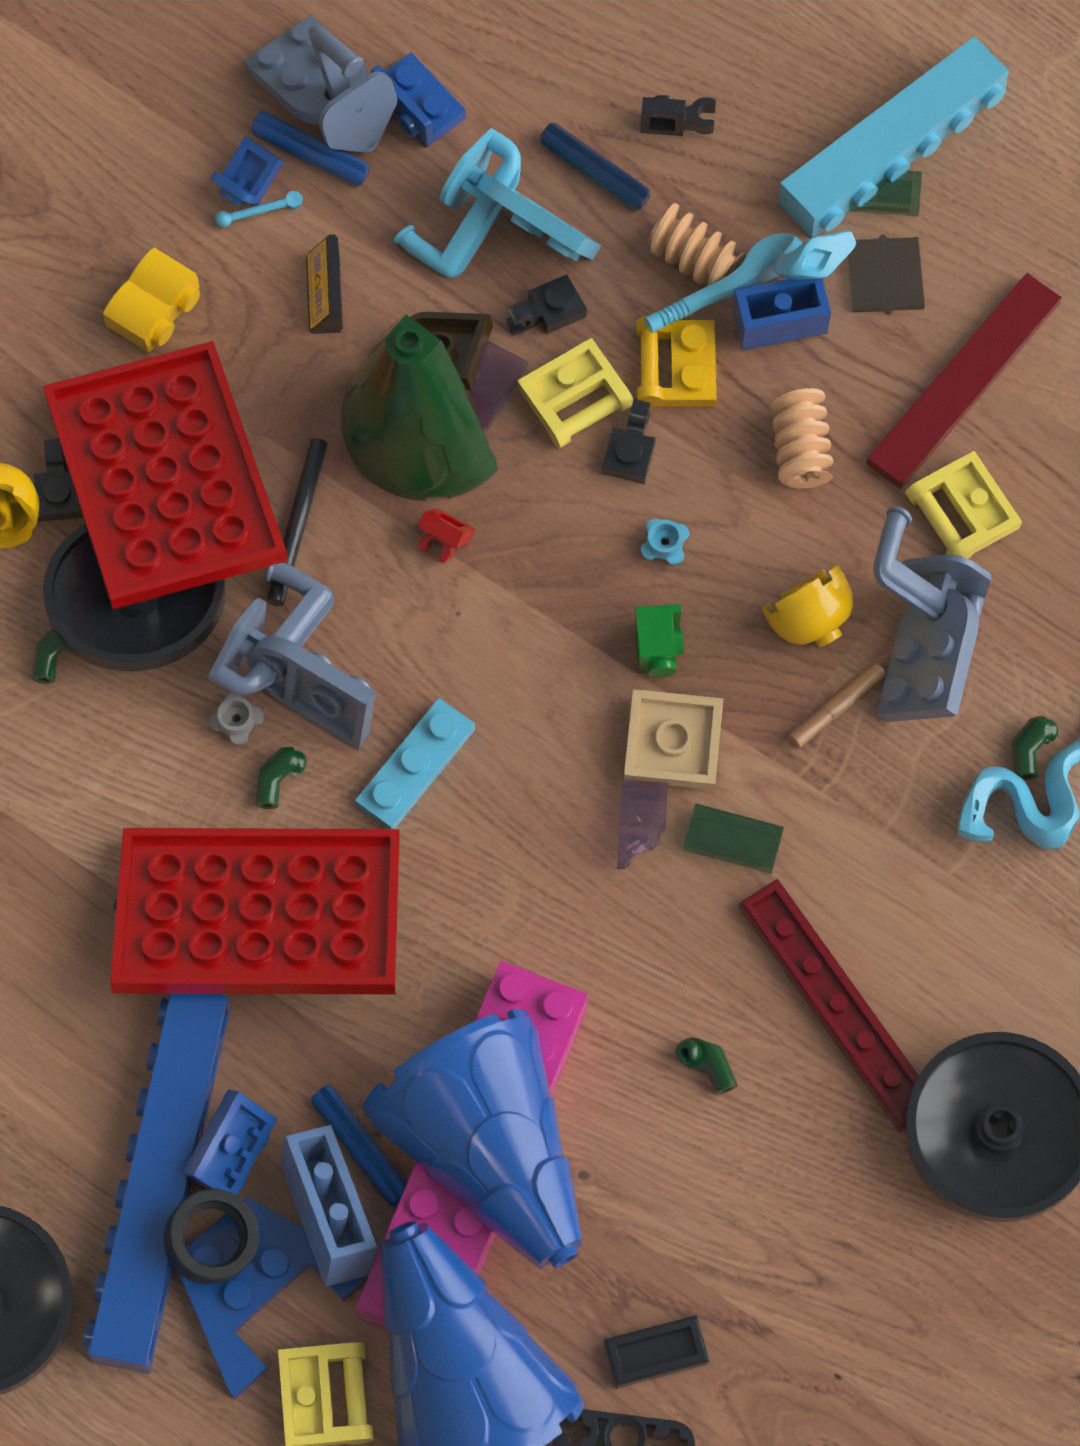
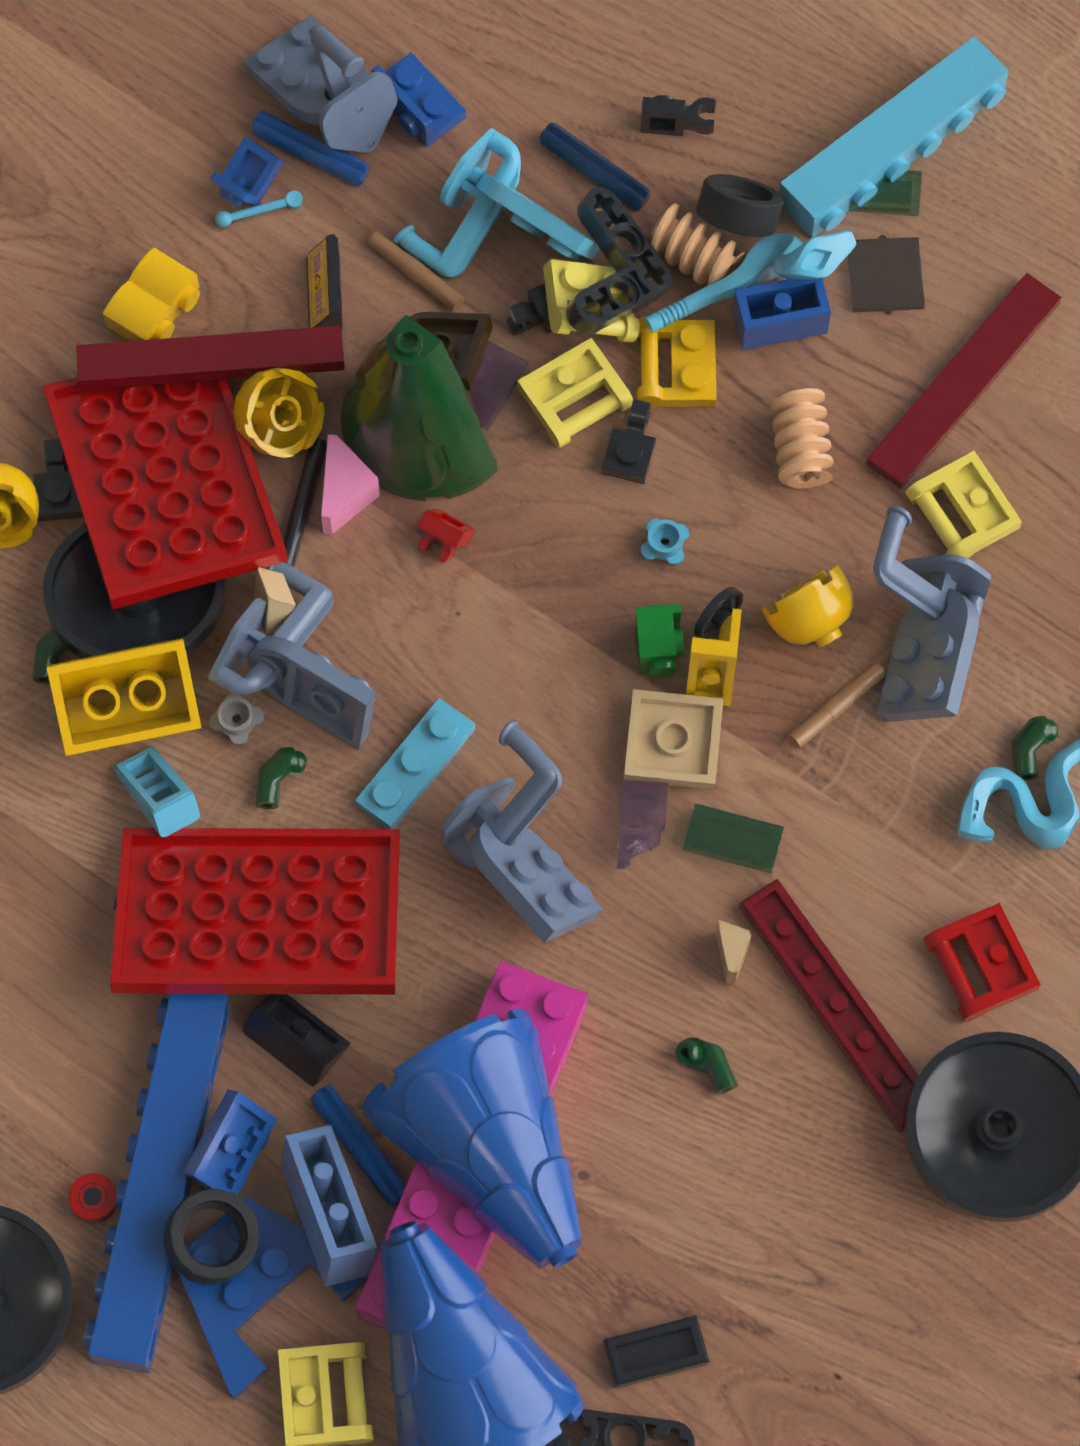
none -> yellow slope [47,638,202,756]
none -> red tile [69,1173,117,1224]
none -> dark red tile [76,325,345,390]
none -> medium azure slope [113,746,200,838]
none -> yellow cylinder [233,368,325,458]
none -> black slope [243,994,350,1087]
none -> tan slope [254,567,296,636]
none -> bright pink slope [321,434,380,534]
none -> medium nougat piece [368,231,465,311]
none -> sand blue plate [440,721,603,943]
none -> light yellow plate [543,259,640,343]
none -> black beam [566,187,672,334]
none -> yellow piece [686,587,743,707]
none -> black tyre [696,174,784,237]
none -> tan slope [716,920,752,985]
none -> red plate [923,903,1041,1022]

